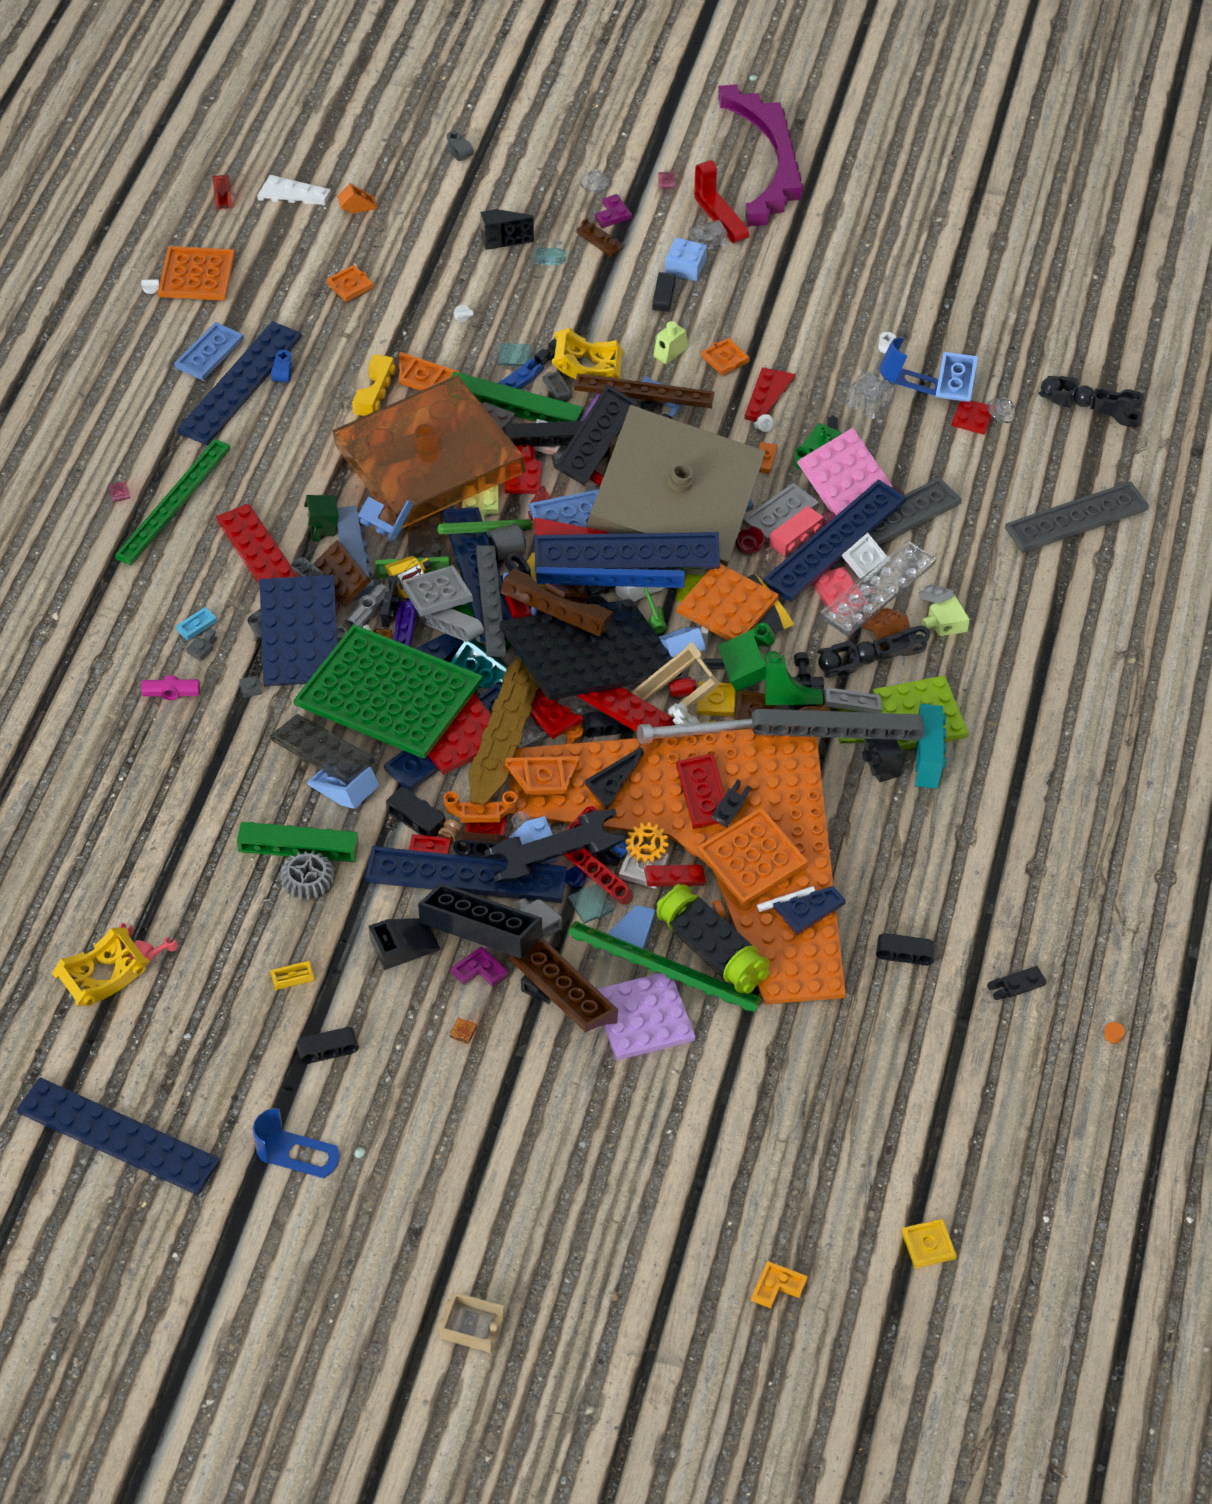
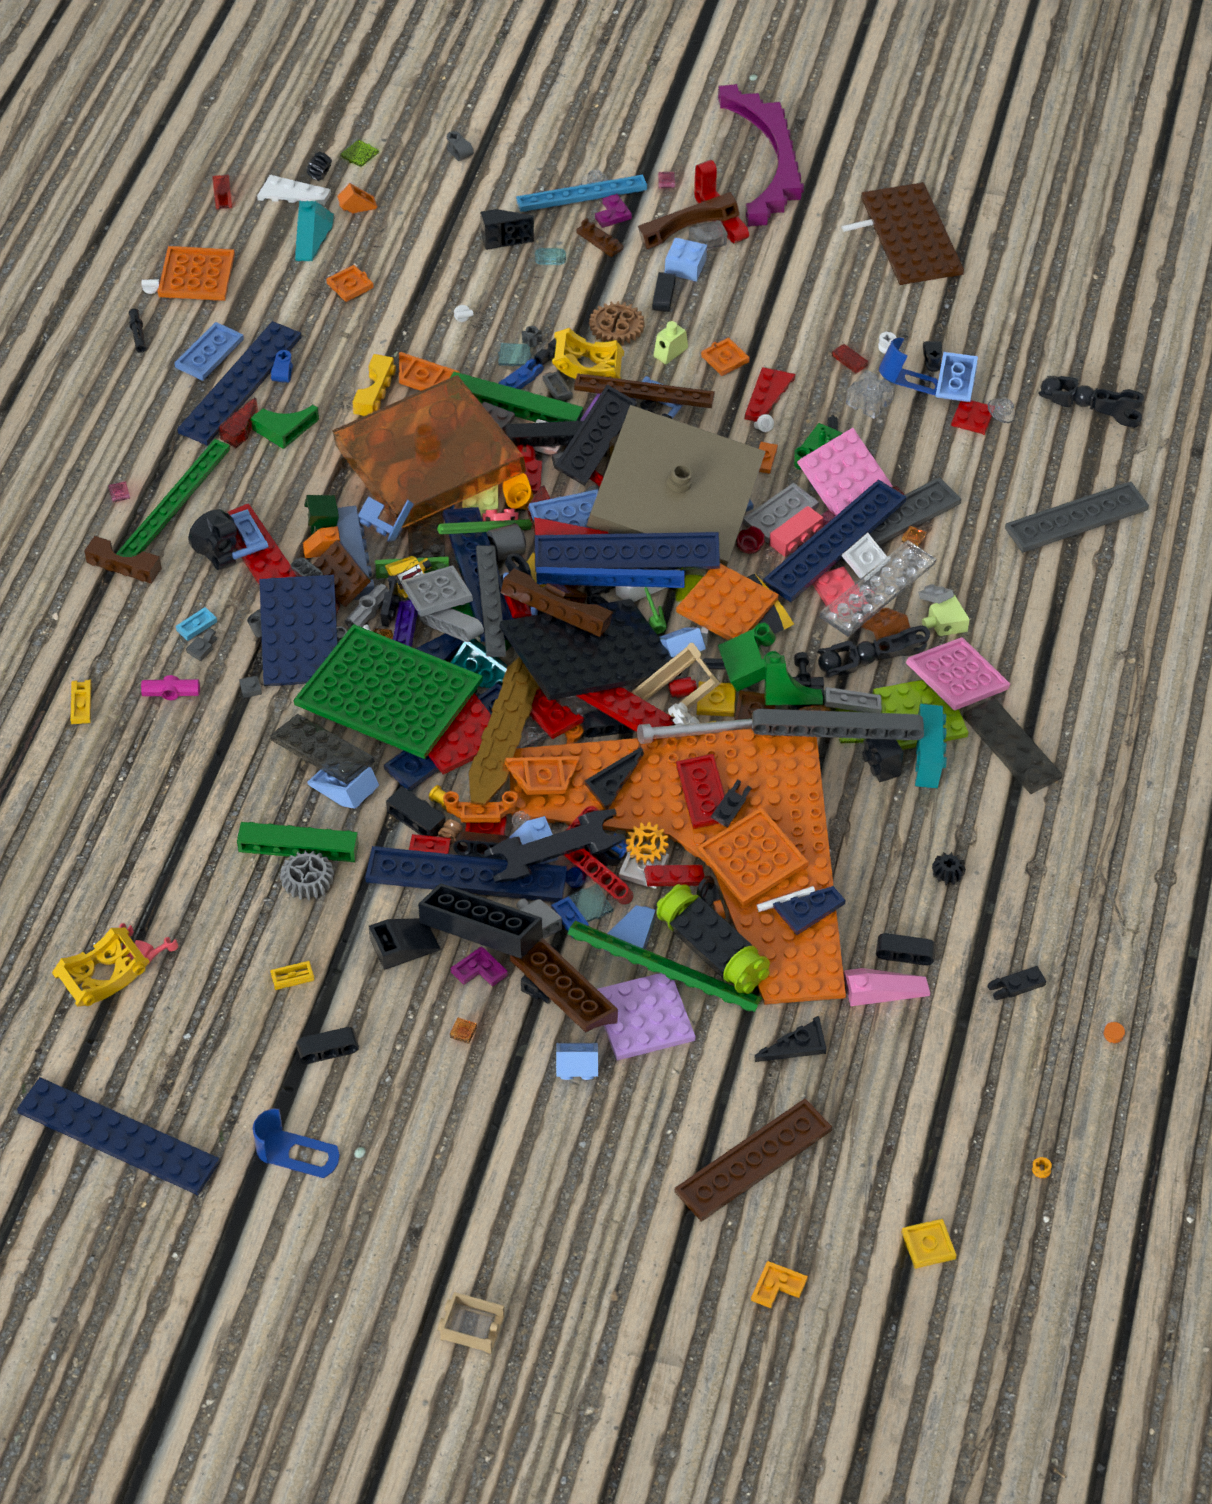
none -> yellow plate [70,679,92,724]
none -> reddish brown arch [84,536,162,584]
none -> black pin [128,308,147,353]
none -> black piece [188,509,237,570]
none -> clear red slope [219,397,258,448]
none -> medium blue plate [231,509,269,560]
none -> green arch [251,404,319,449]
none -> teal wedge [295,201,334,261]
none -> orange slope [303,526,340,558]
none -> black gear [307,152,332,181]
none -> clear neon green piece [340,139,379,167]
none -> yellow bush [429,785,447,809]
none -> coral plate [482,509,519,521]
none -> light orange piece [503,471,533,510]
none -> dark azure plate [516,175,647,212]
none -> dark grey gear [522,326,542,347]
none -> blue plate [552,896,589,937]
none -> light blue slope [556,1043,598,1080]
none -> medium nougat gear [589,301,645,345]
none -> reddish brown arch [638,192,740,249]
none -> reddish brown plate [674,1098,832,1222]
none -> black piece [696,876,720,906]
none -> black wing [754,1016,827,1062]
none -> clear red tile [832,344,869,374]
none -> white bar [841,219,873,232]
none -> bright pink wedge [843,968,930,1006]
none -> reddish brown plate [861,182,964,285]
none -> clear orange plate [902,526,926,549]
none -> bright pink plate [906,637,1010,711]
none -> black piece [923,341,943,372]
none -> black gear [932,852,966,885]
none -> clear smoke plate [963,697,1062,794]
none -> light orange bush [1032,1157,1052,1178]

